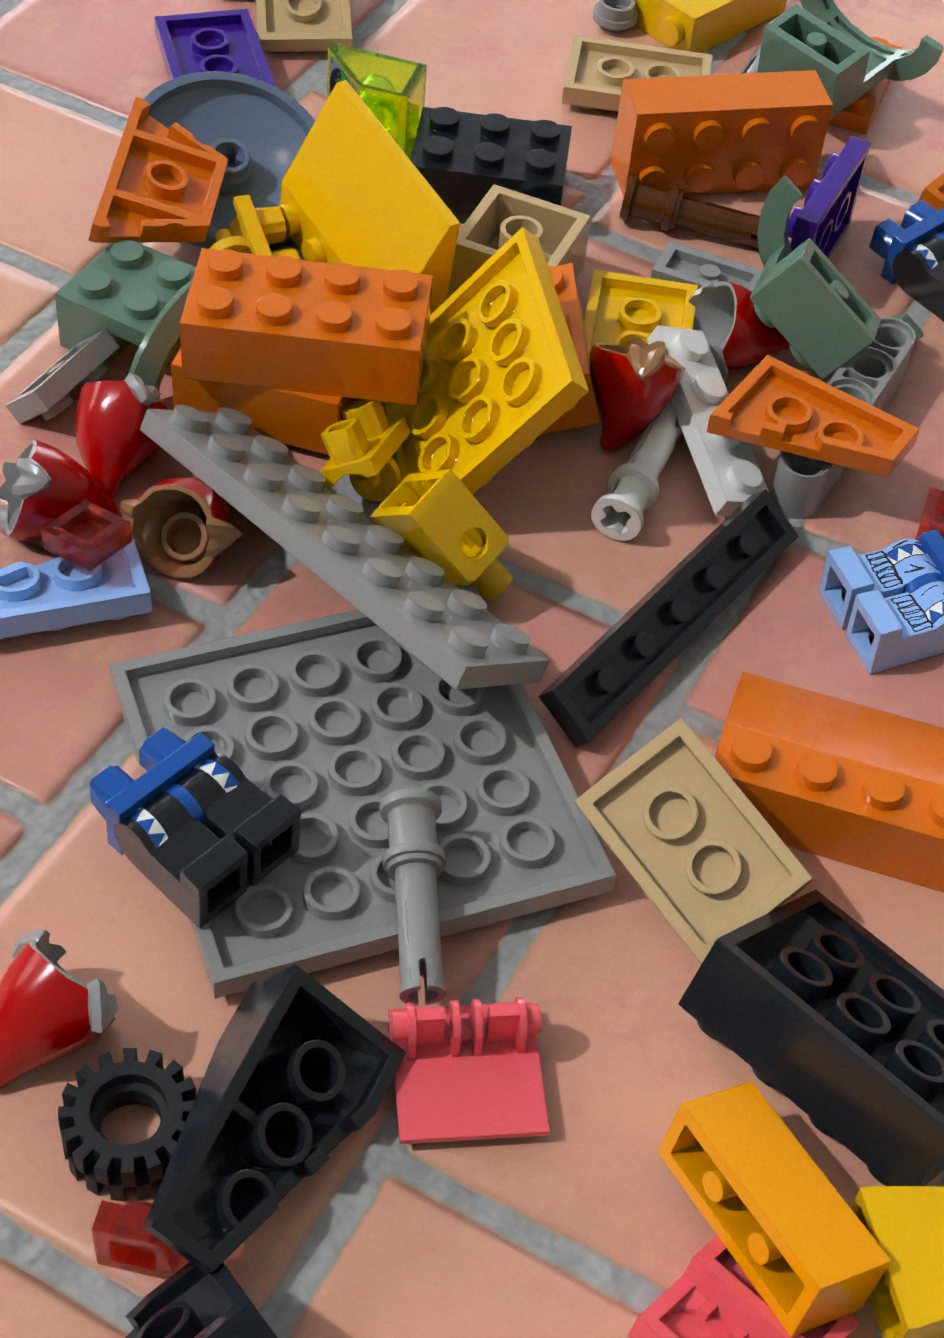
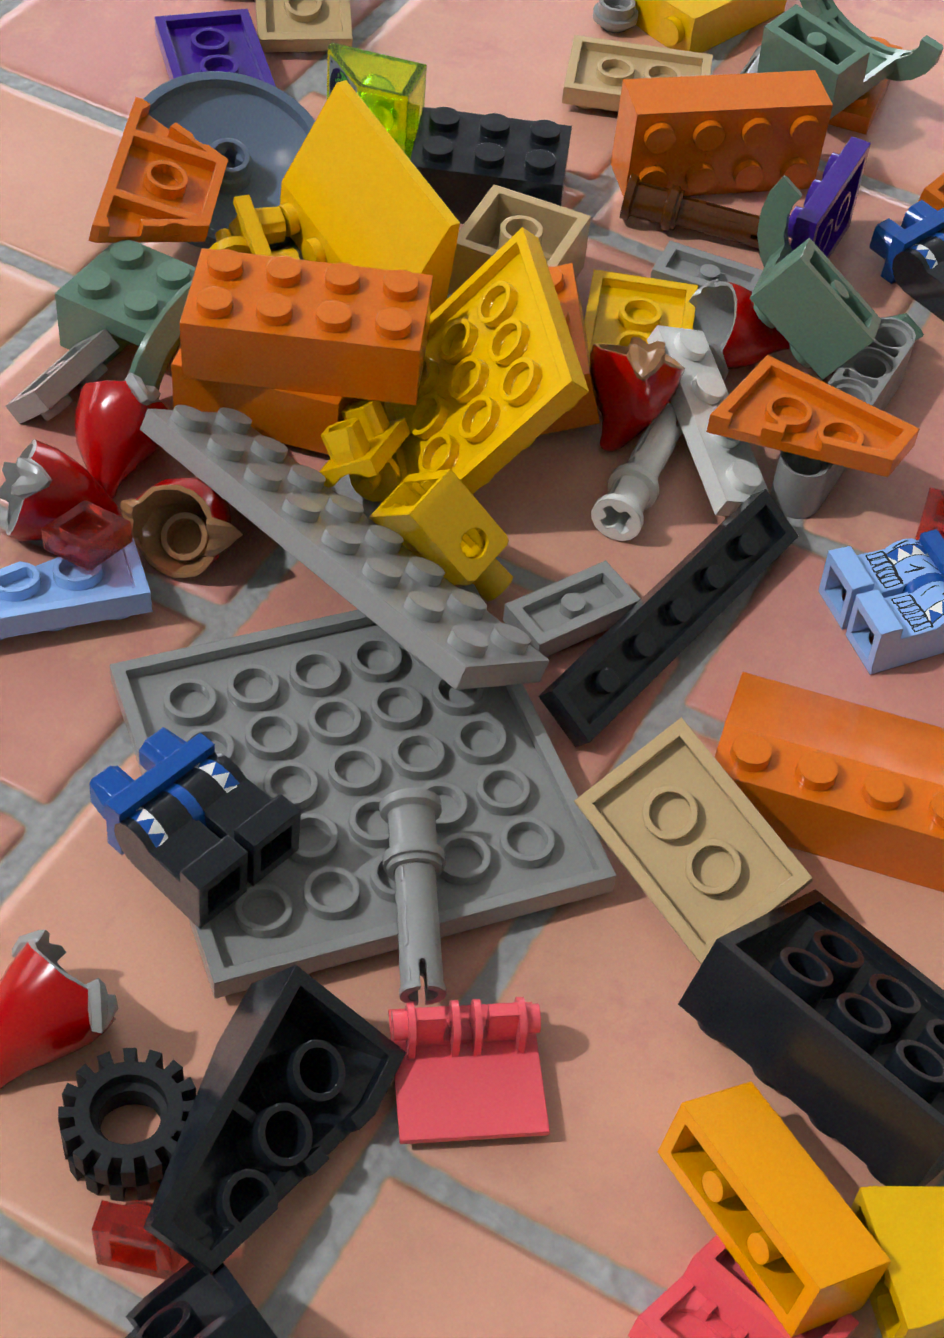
none -> light grey plate [503,561,641,657]

